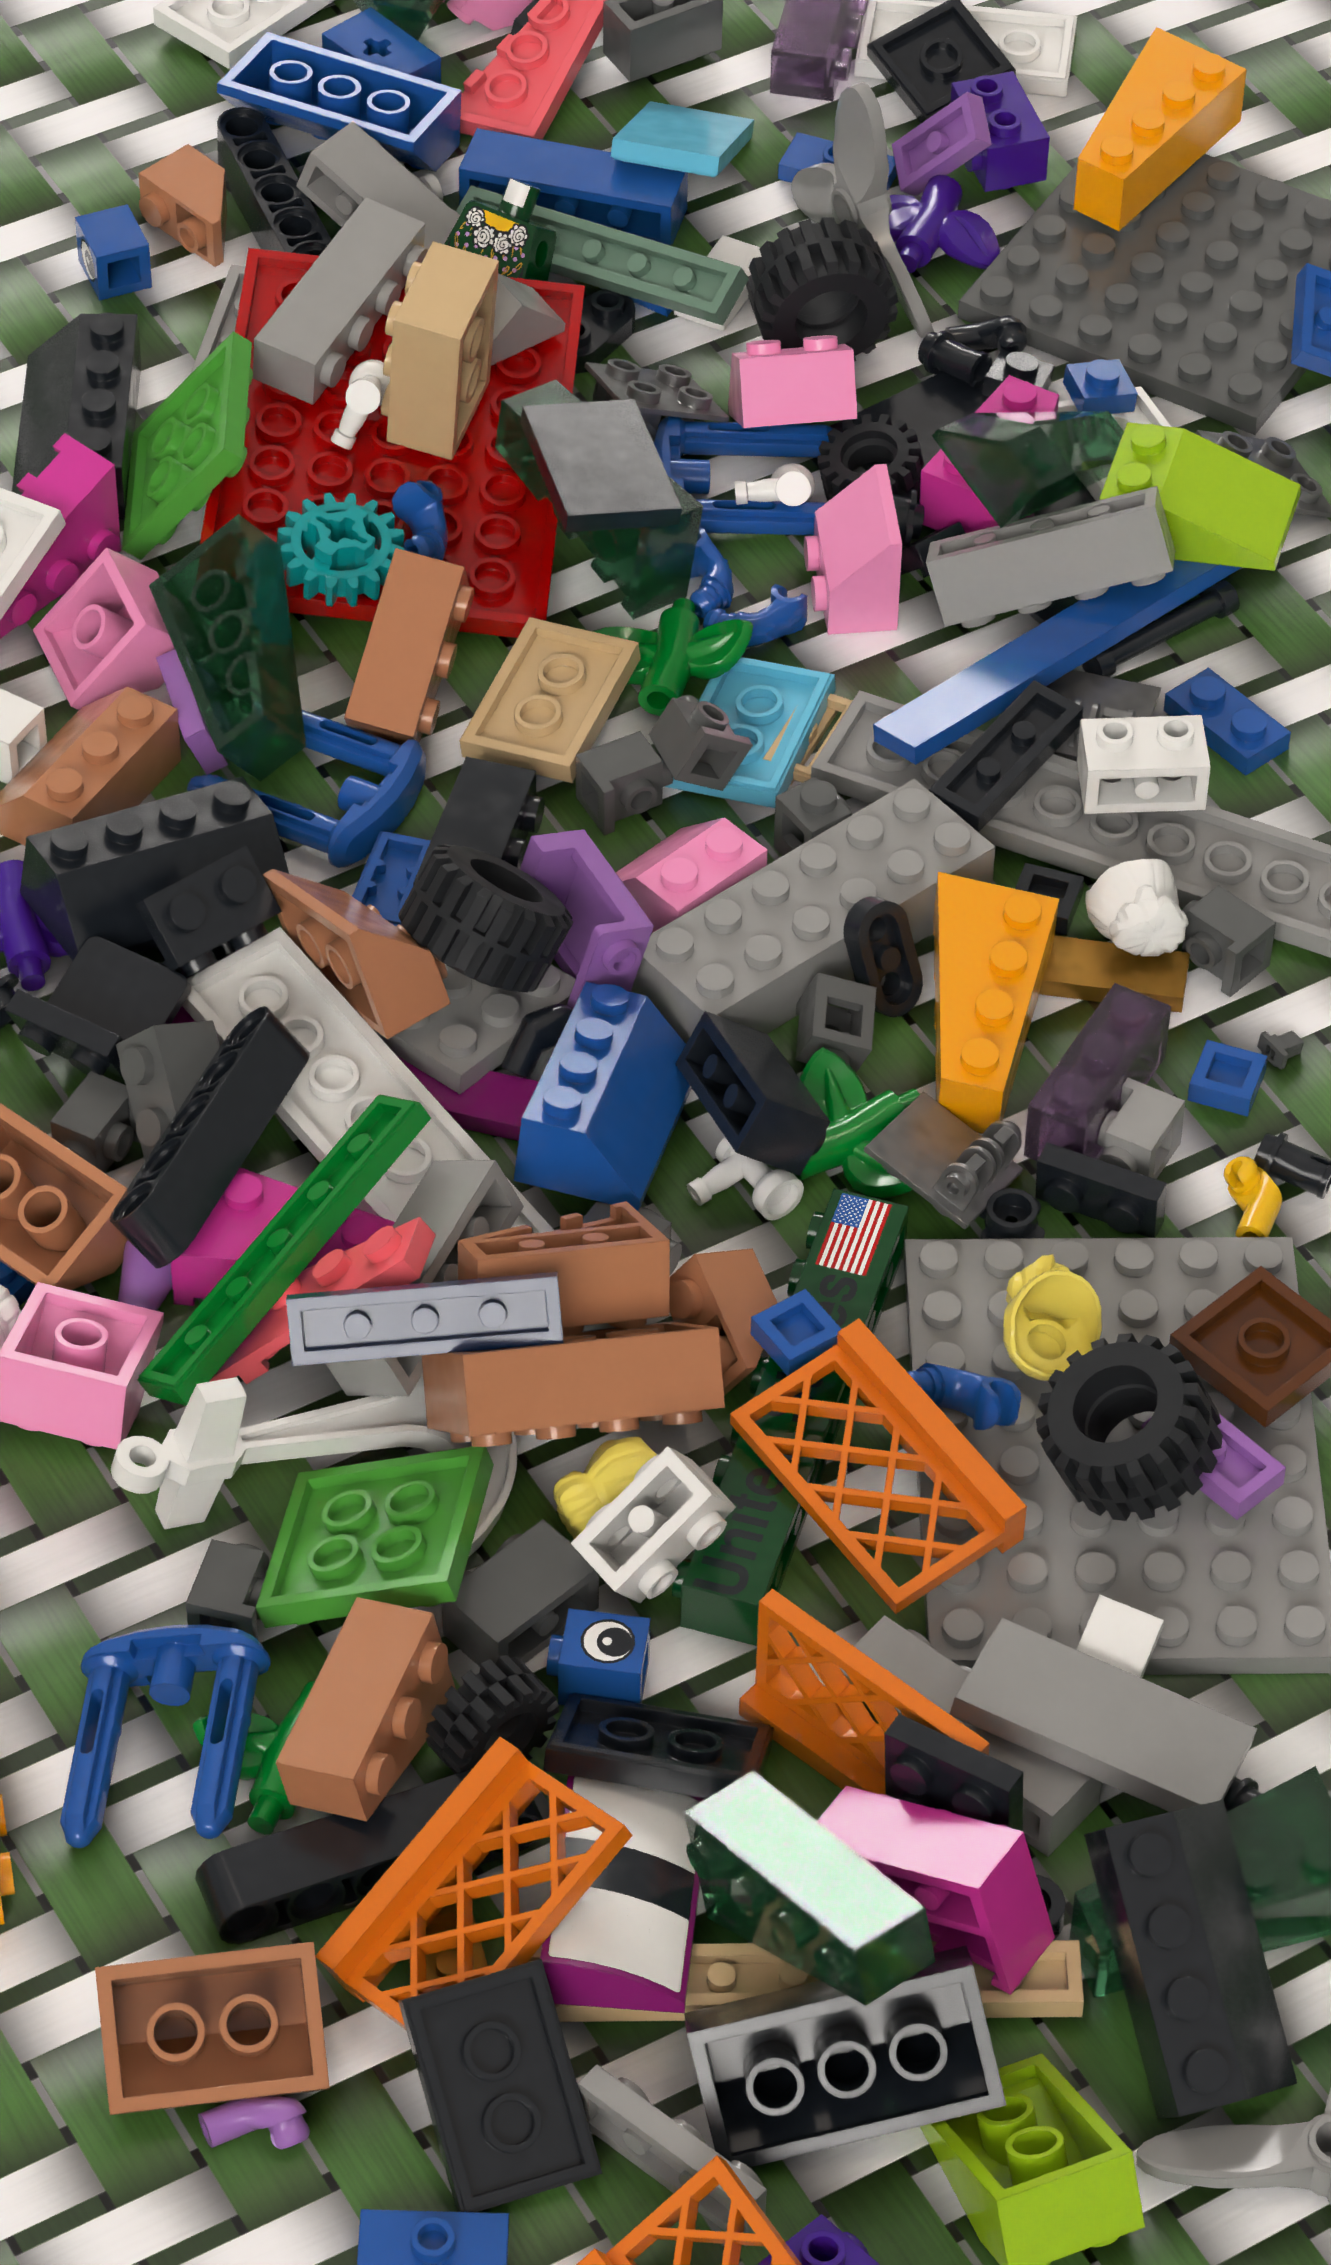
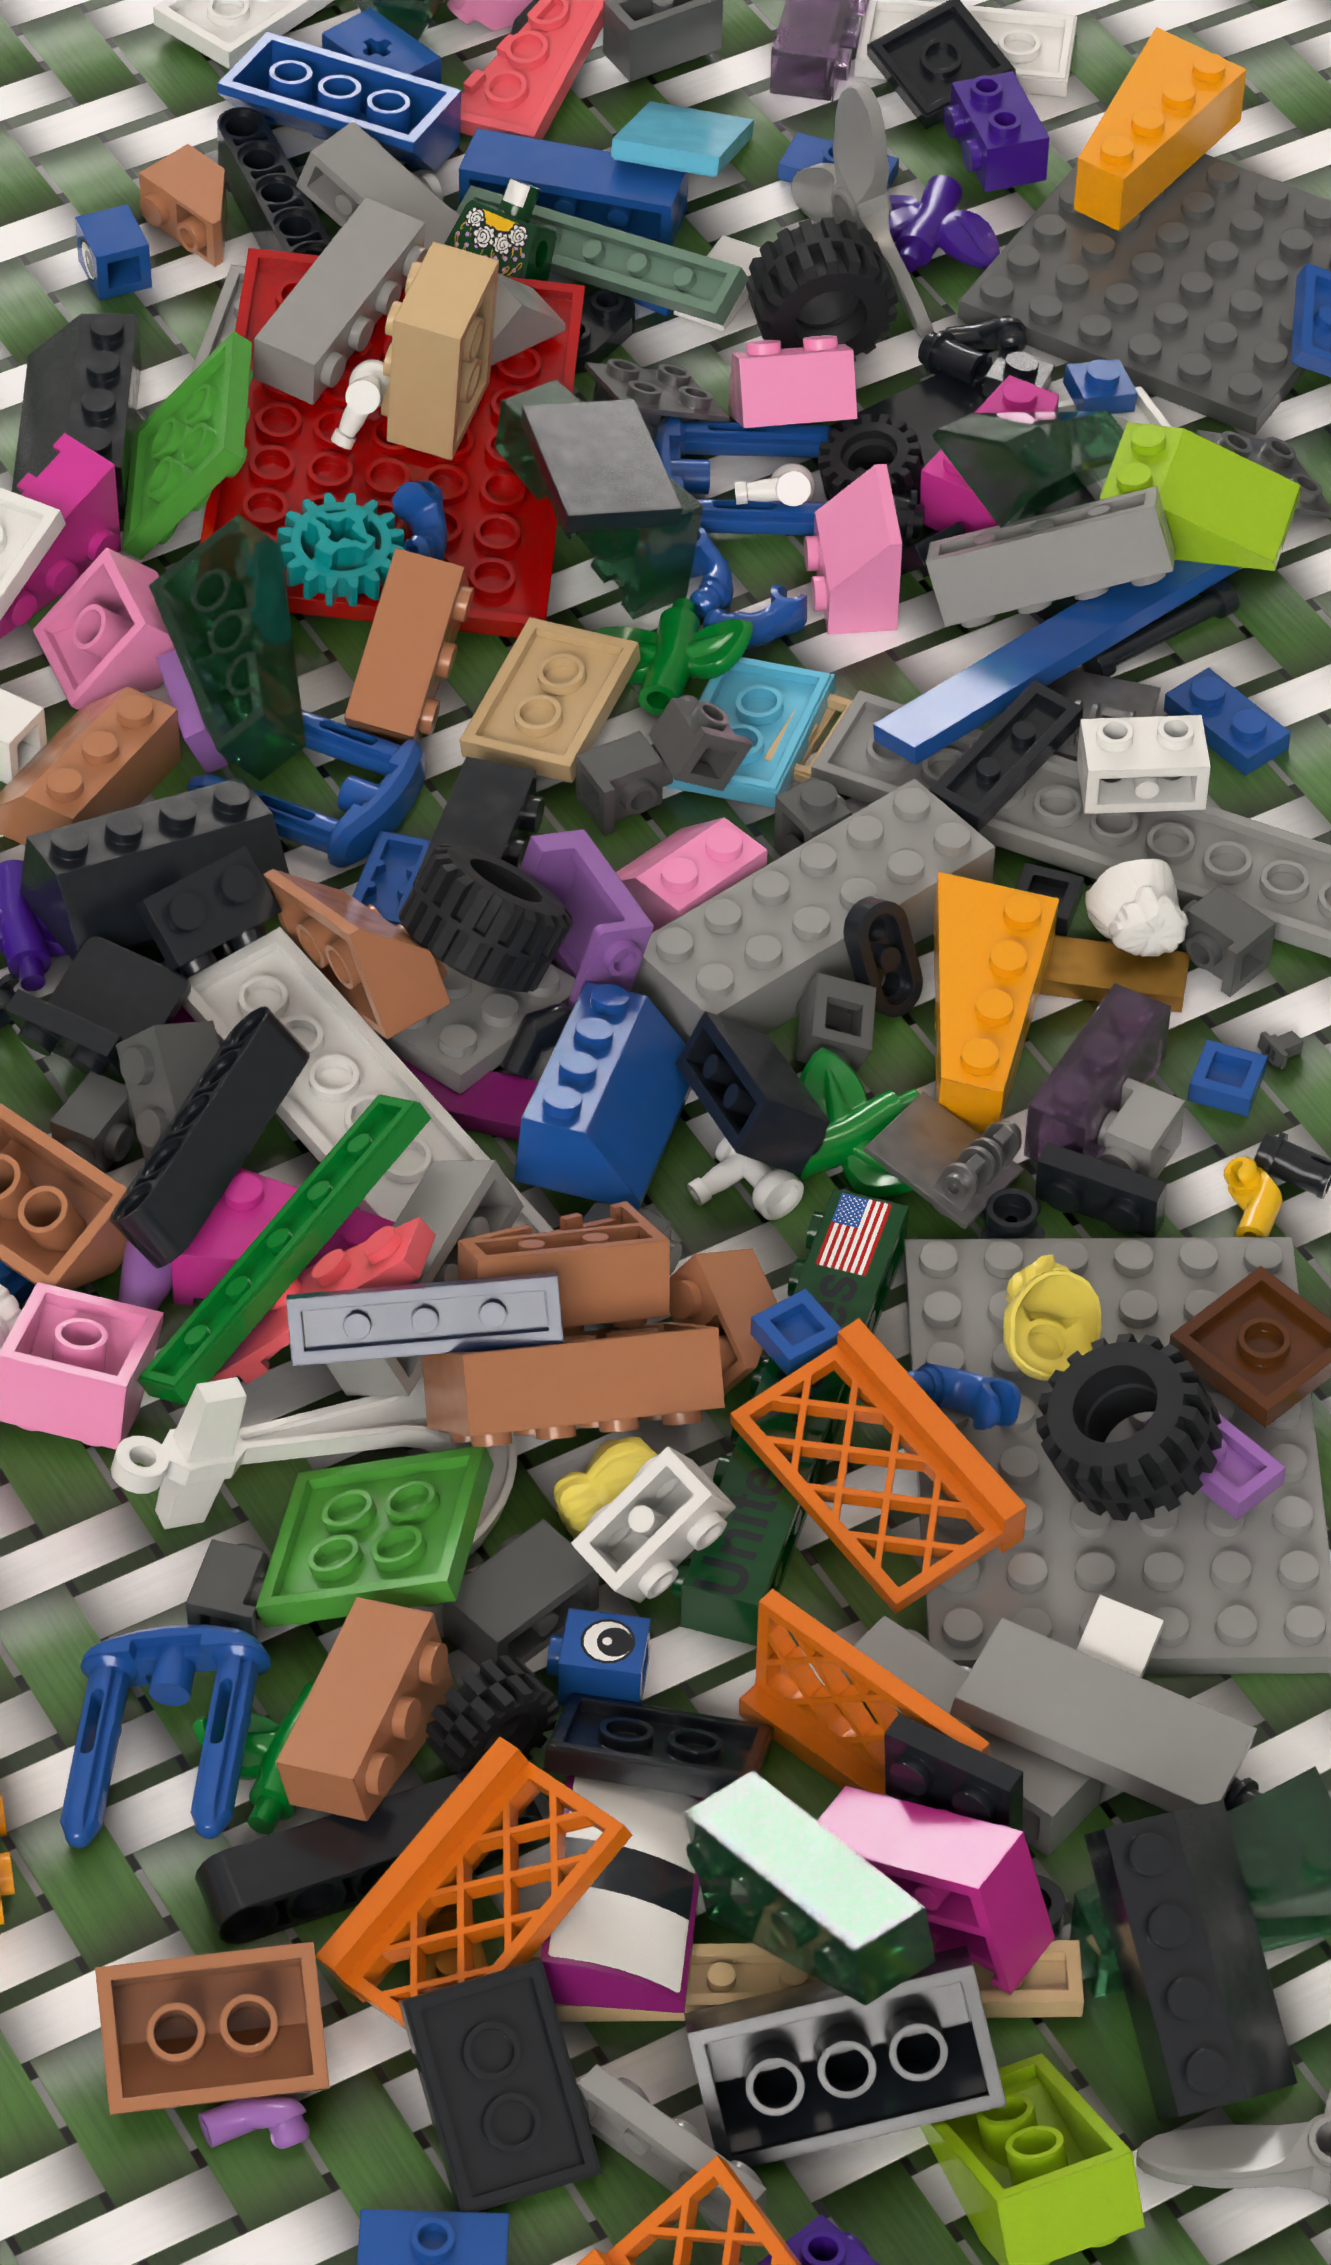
medium lavender plate [892,92,992,196] -> none

